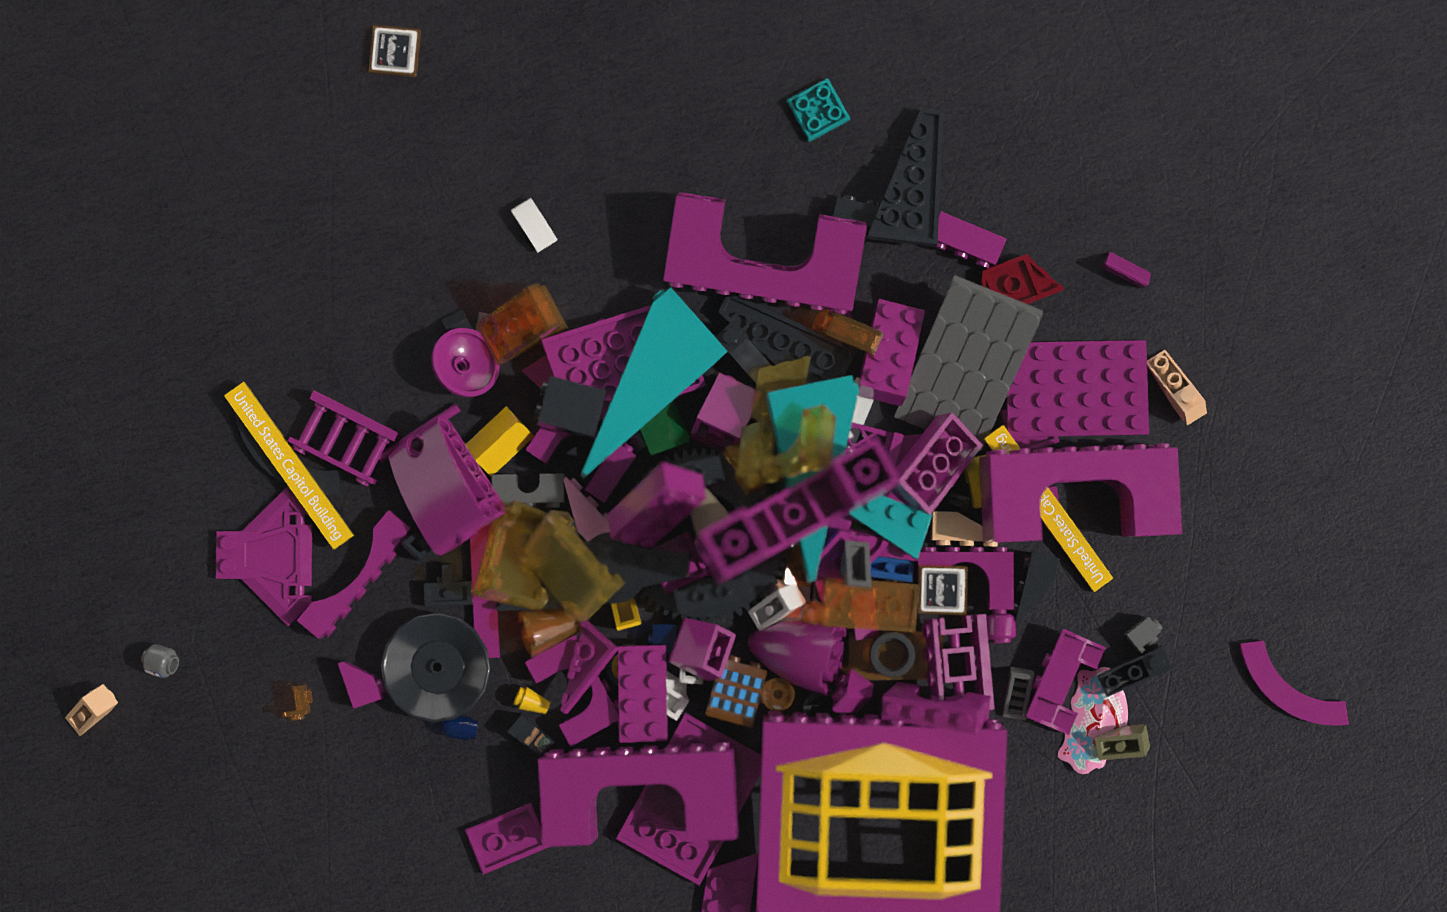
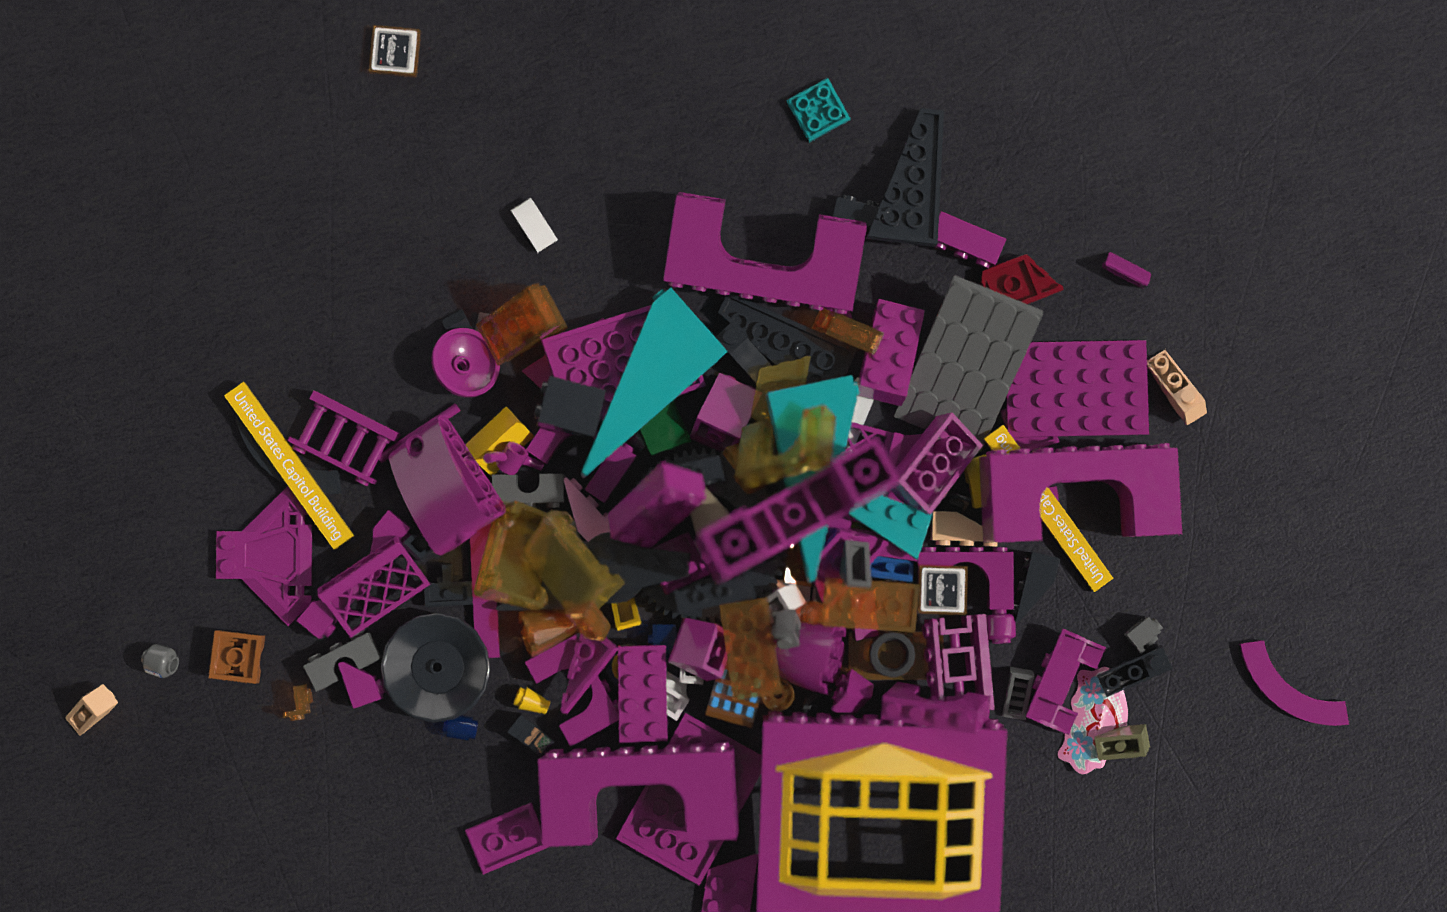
none -> dark orange brick [209,630,265,684]
none -> dark grey arch [304,631,383,691]
none -> magenta fence [318,536,430,637]
none -> magenta piece [483,442,544,475]
none -> clear orange slope [565,601,610,641]
none -> clear orange plate [720,598,782,701]
none -> dark grey brick [772,609,801,649]

